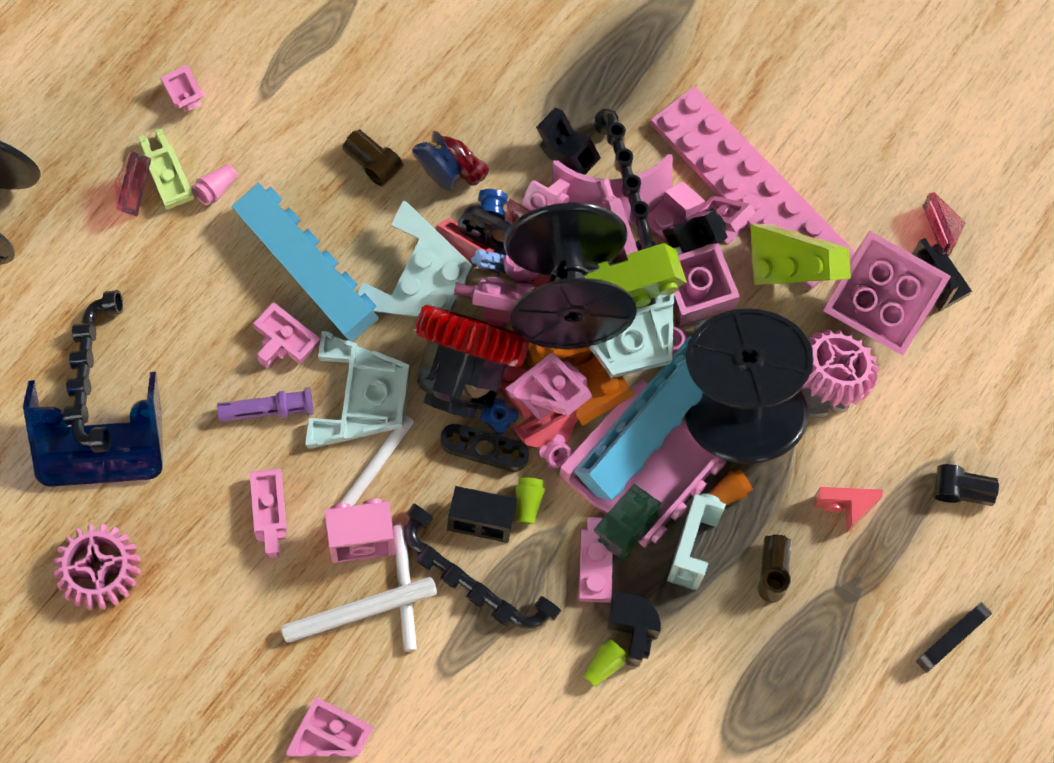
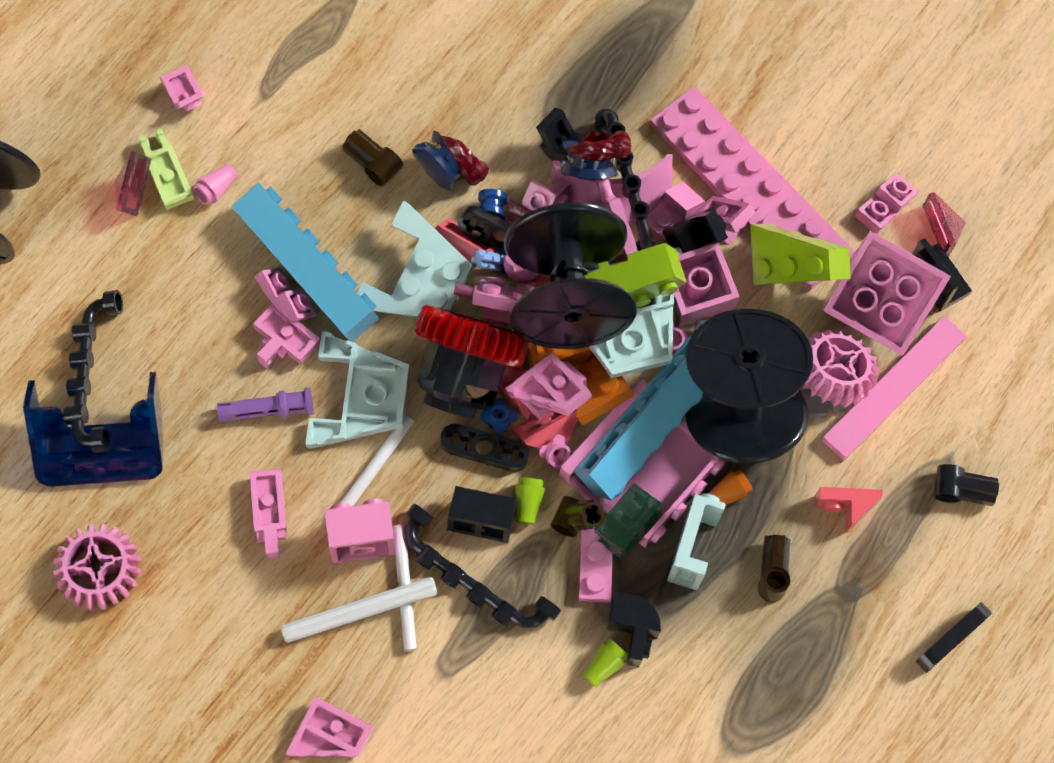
none -> bright pink slope [254,268,316,321]
none -> dark brown piece [550,496,606,537]
none -> piece [559,131,632,180]
none -> bright pink tile [822,316,967,461]
none -> bright pink slope [854,173,918,234]

